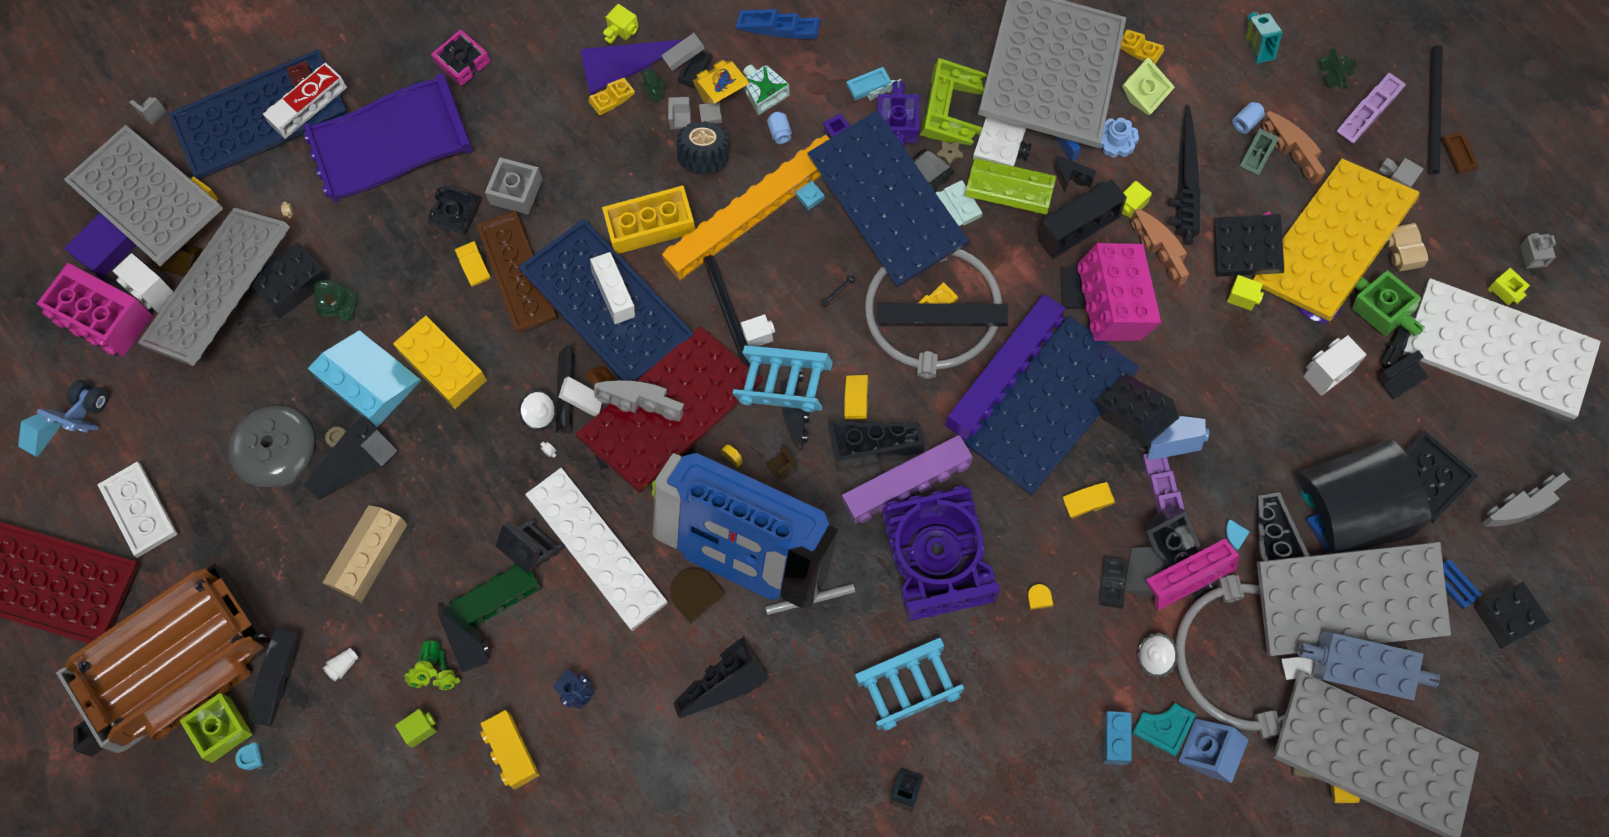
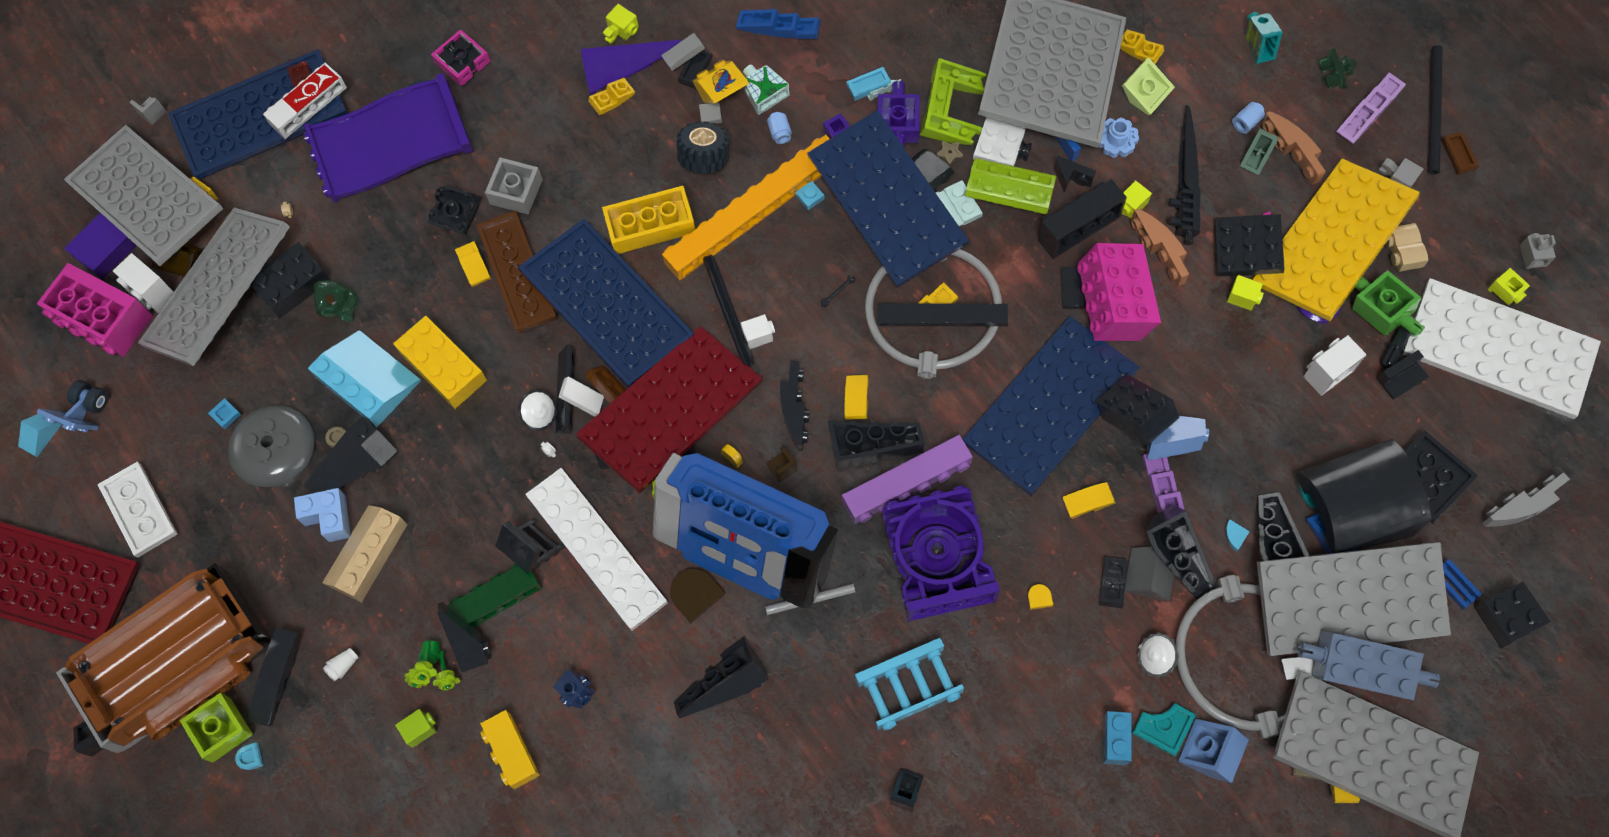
white brick [590,252,635,324] -> none
light grey slope [594,380,684,422] -> none
clear green hips [640,67,666,102] -> none
light grey panel [668,97,691,130] -> none
medium azure fence [733,345,833,412] -> none
dark purple brick [945,294,1066,440] -> none
dark pink fence [1146,538,1239,611] -> none
none -> dark azure plate [208,398,241,429]
none -> light blue brick [294,488,351,542]

